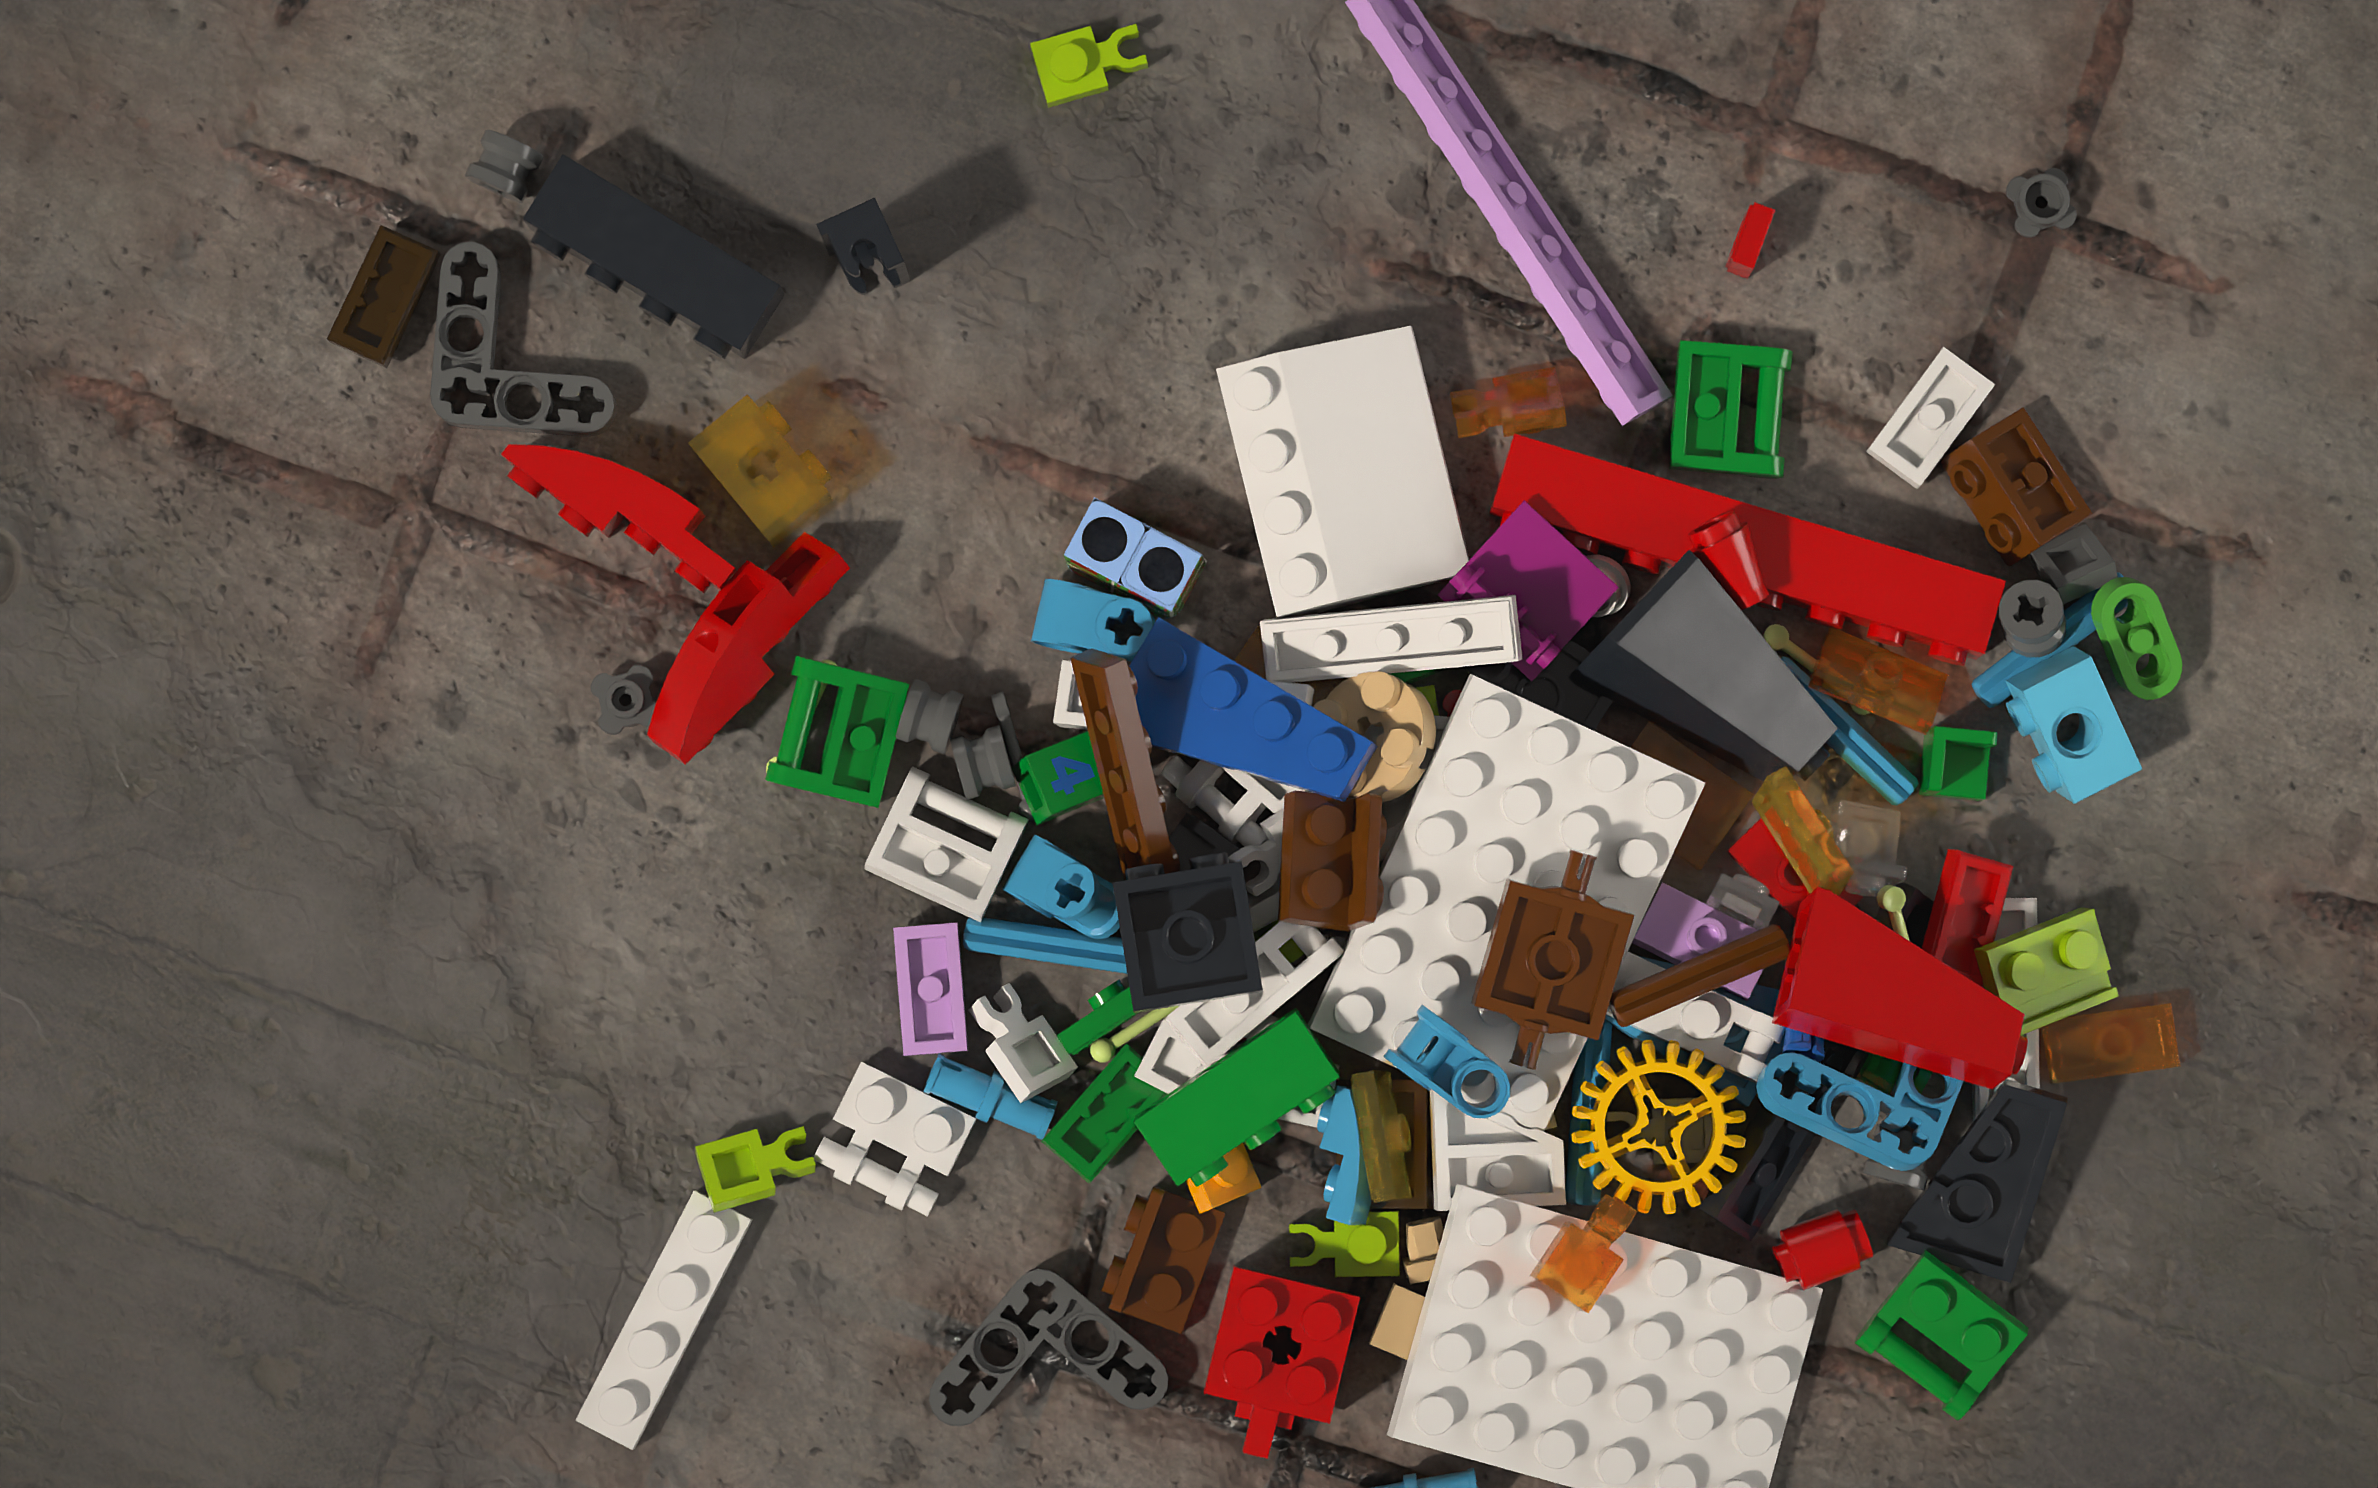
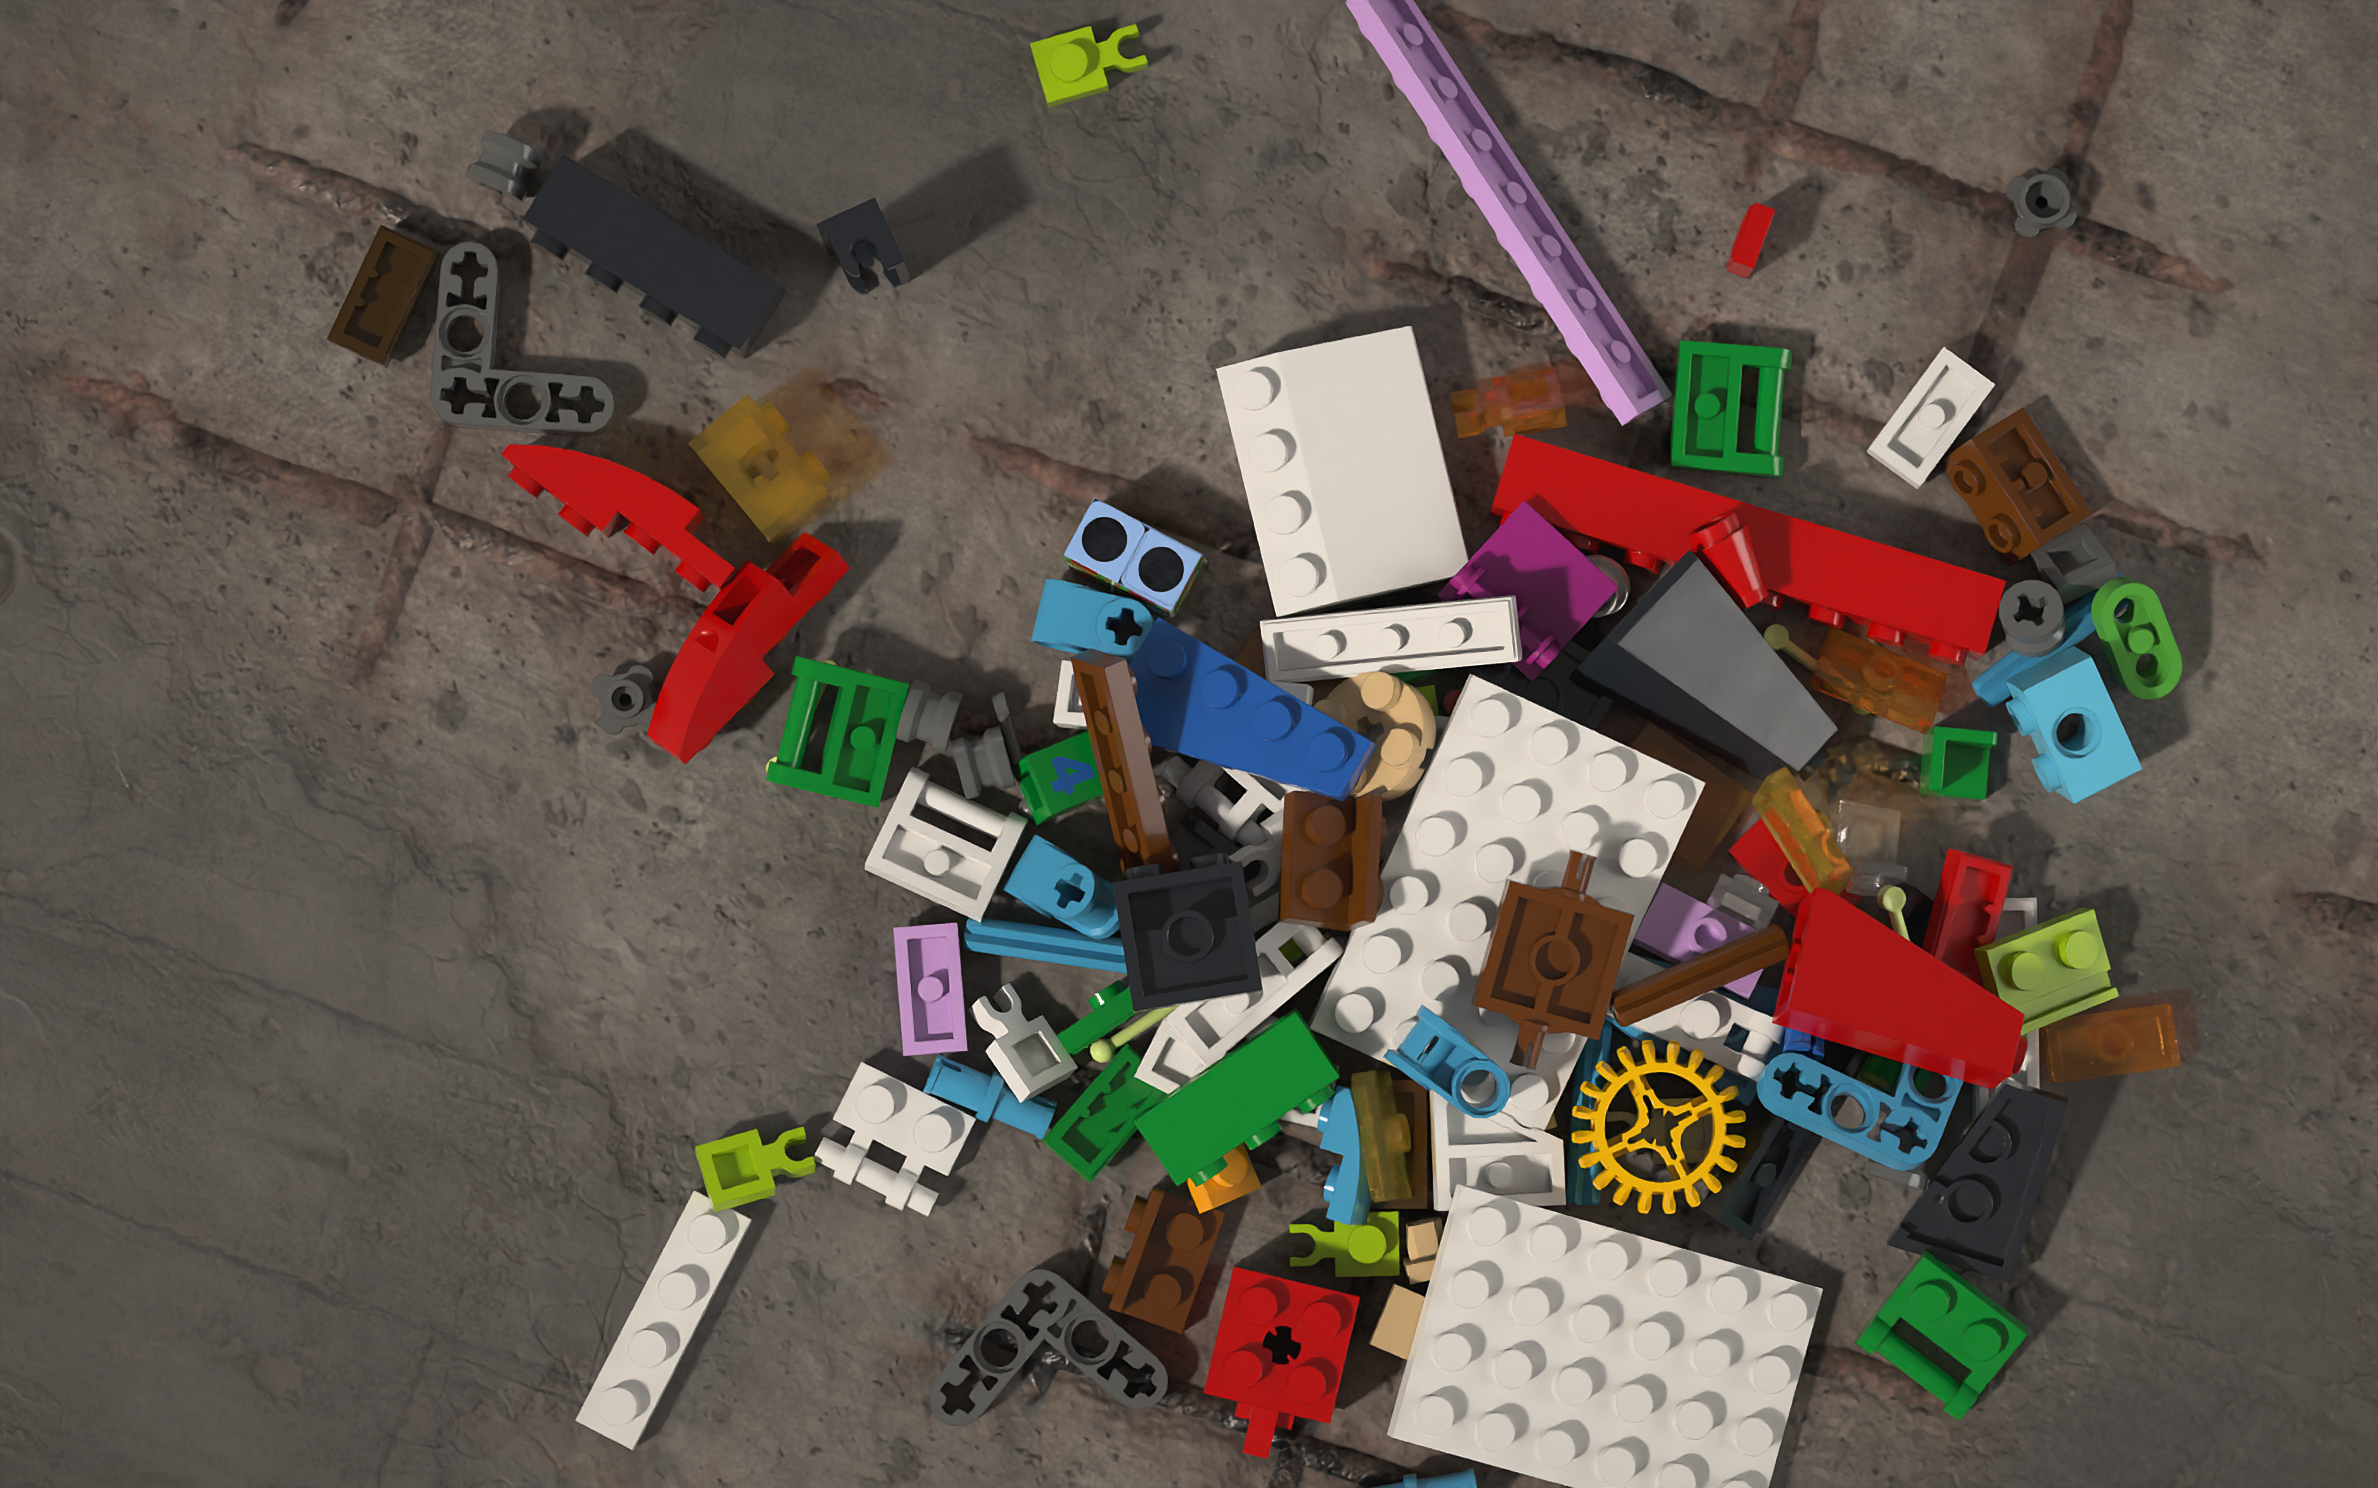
clear orange plate [1530,1194,1637,1313] -> none
red brick [1772,1209,1873,1291] -> none
dark azure axle [1781,657,1918,806] -> none

